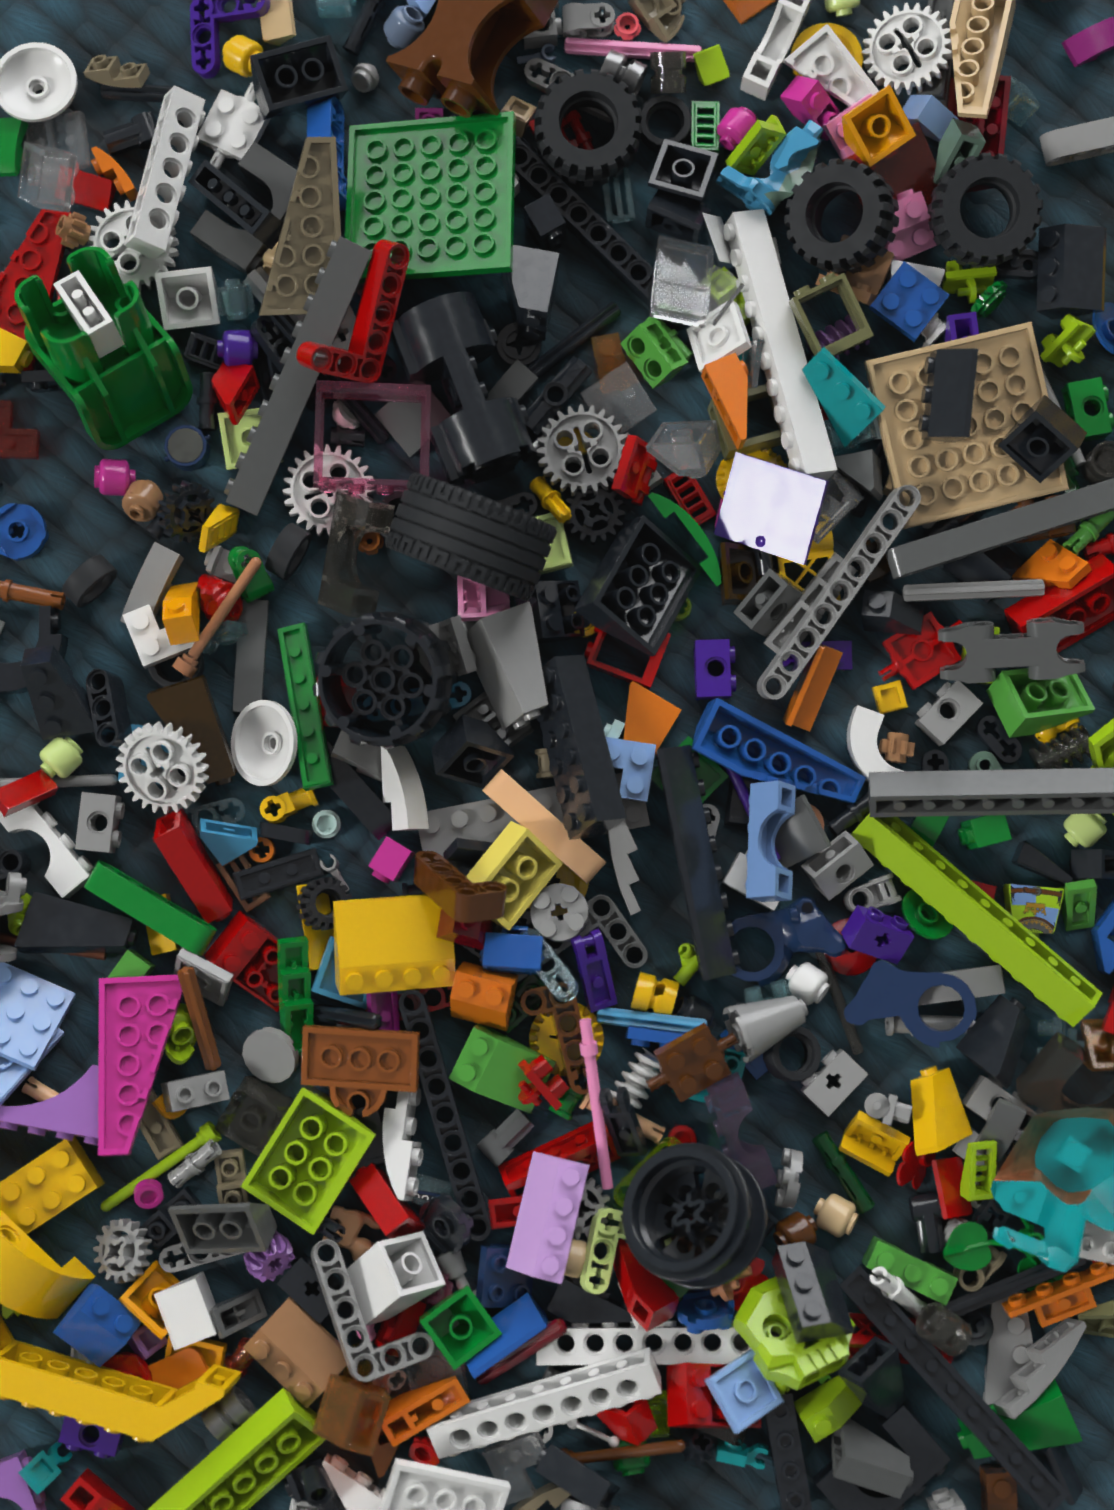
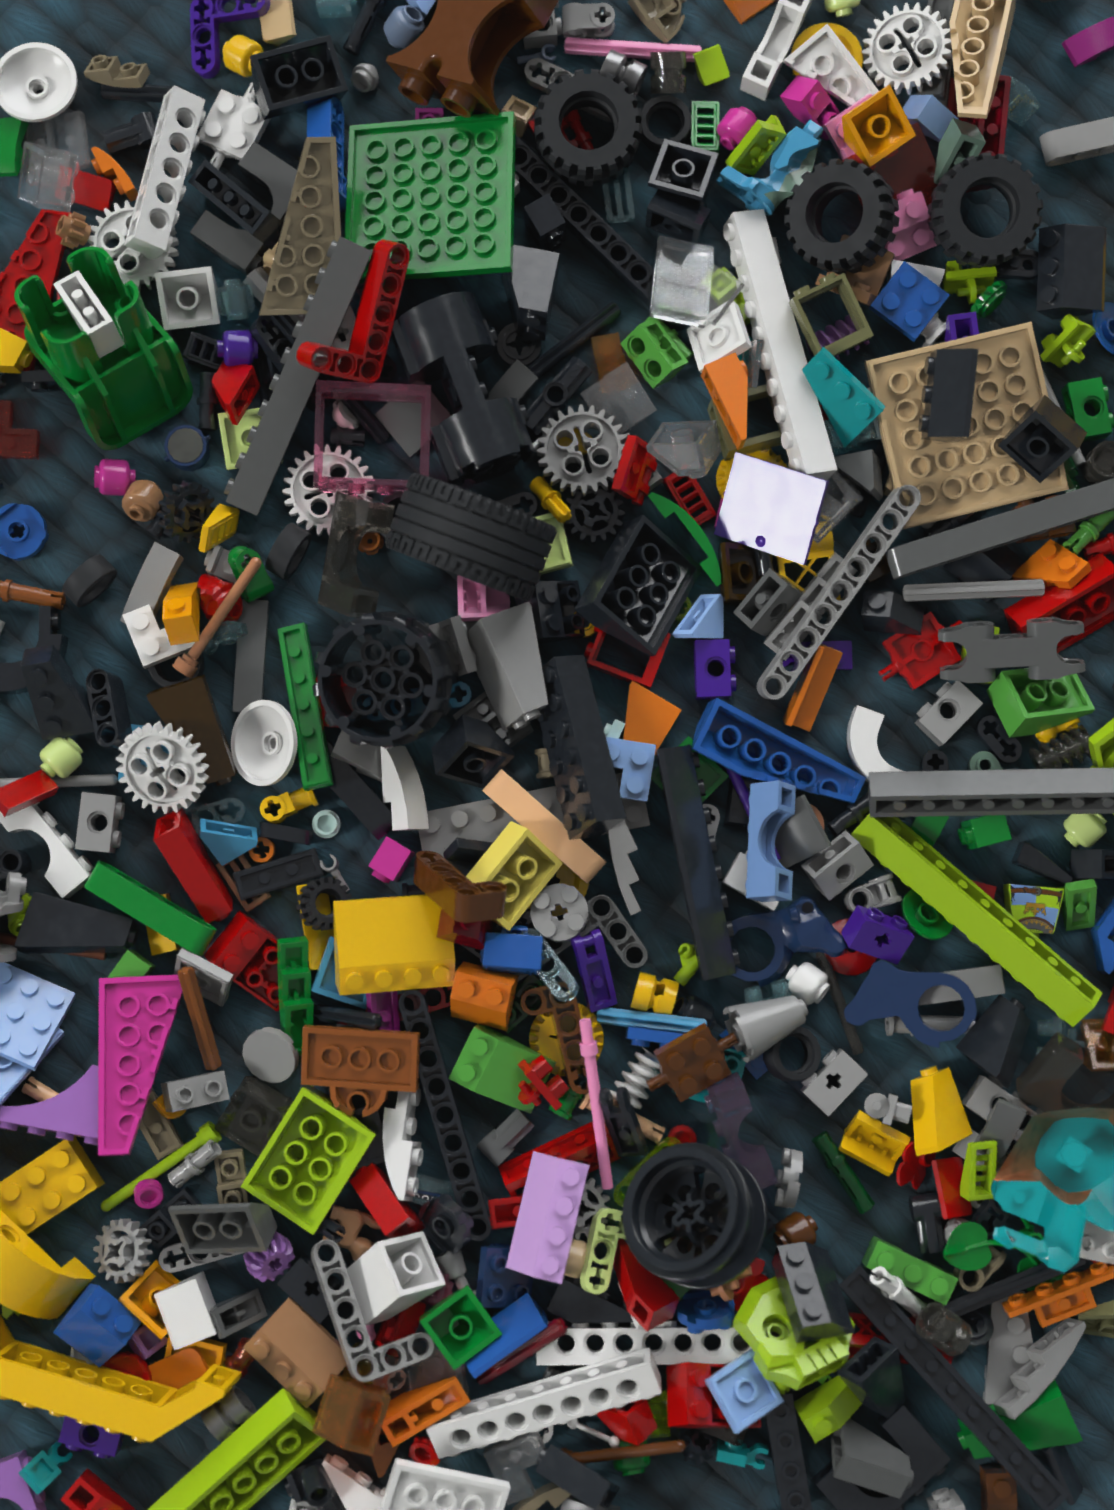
lime head [165,1003,197,1065] -> none
coral plate [614,13,641,41] -> none
white sticker [703,213,732,264] -> none
tan head [813,1193,859,1238] -> none
yellow tile [872,680,908,714] -> none
medium nougat gear [879,732,915,764] -> none
none -> light blue slope [672,594,724,639]

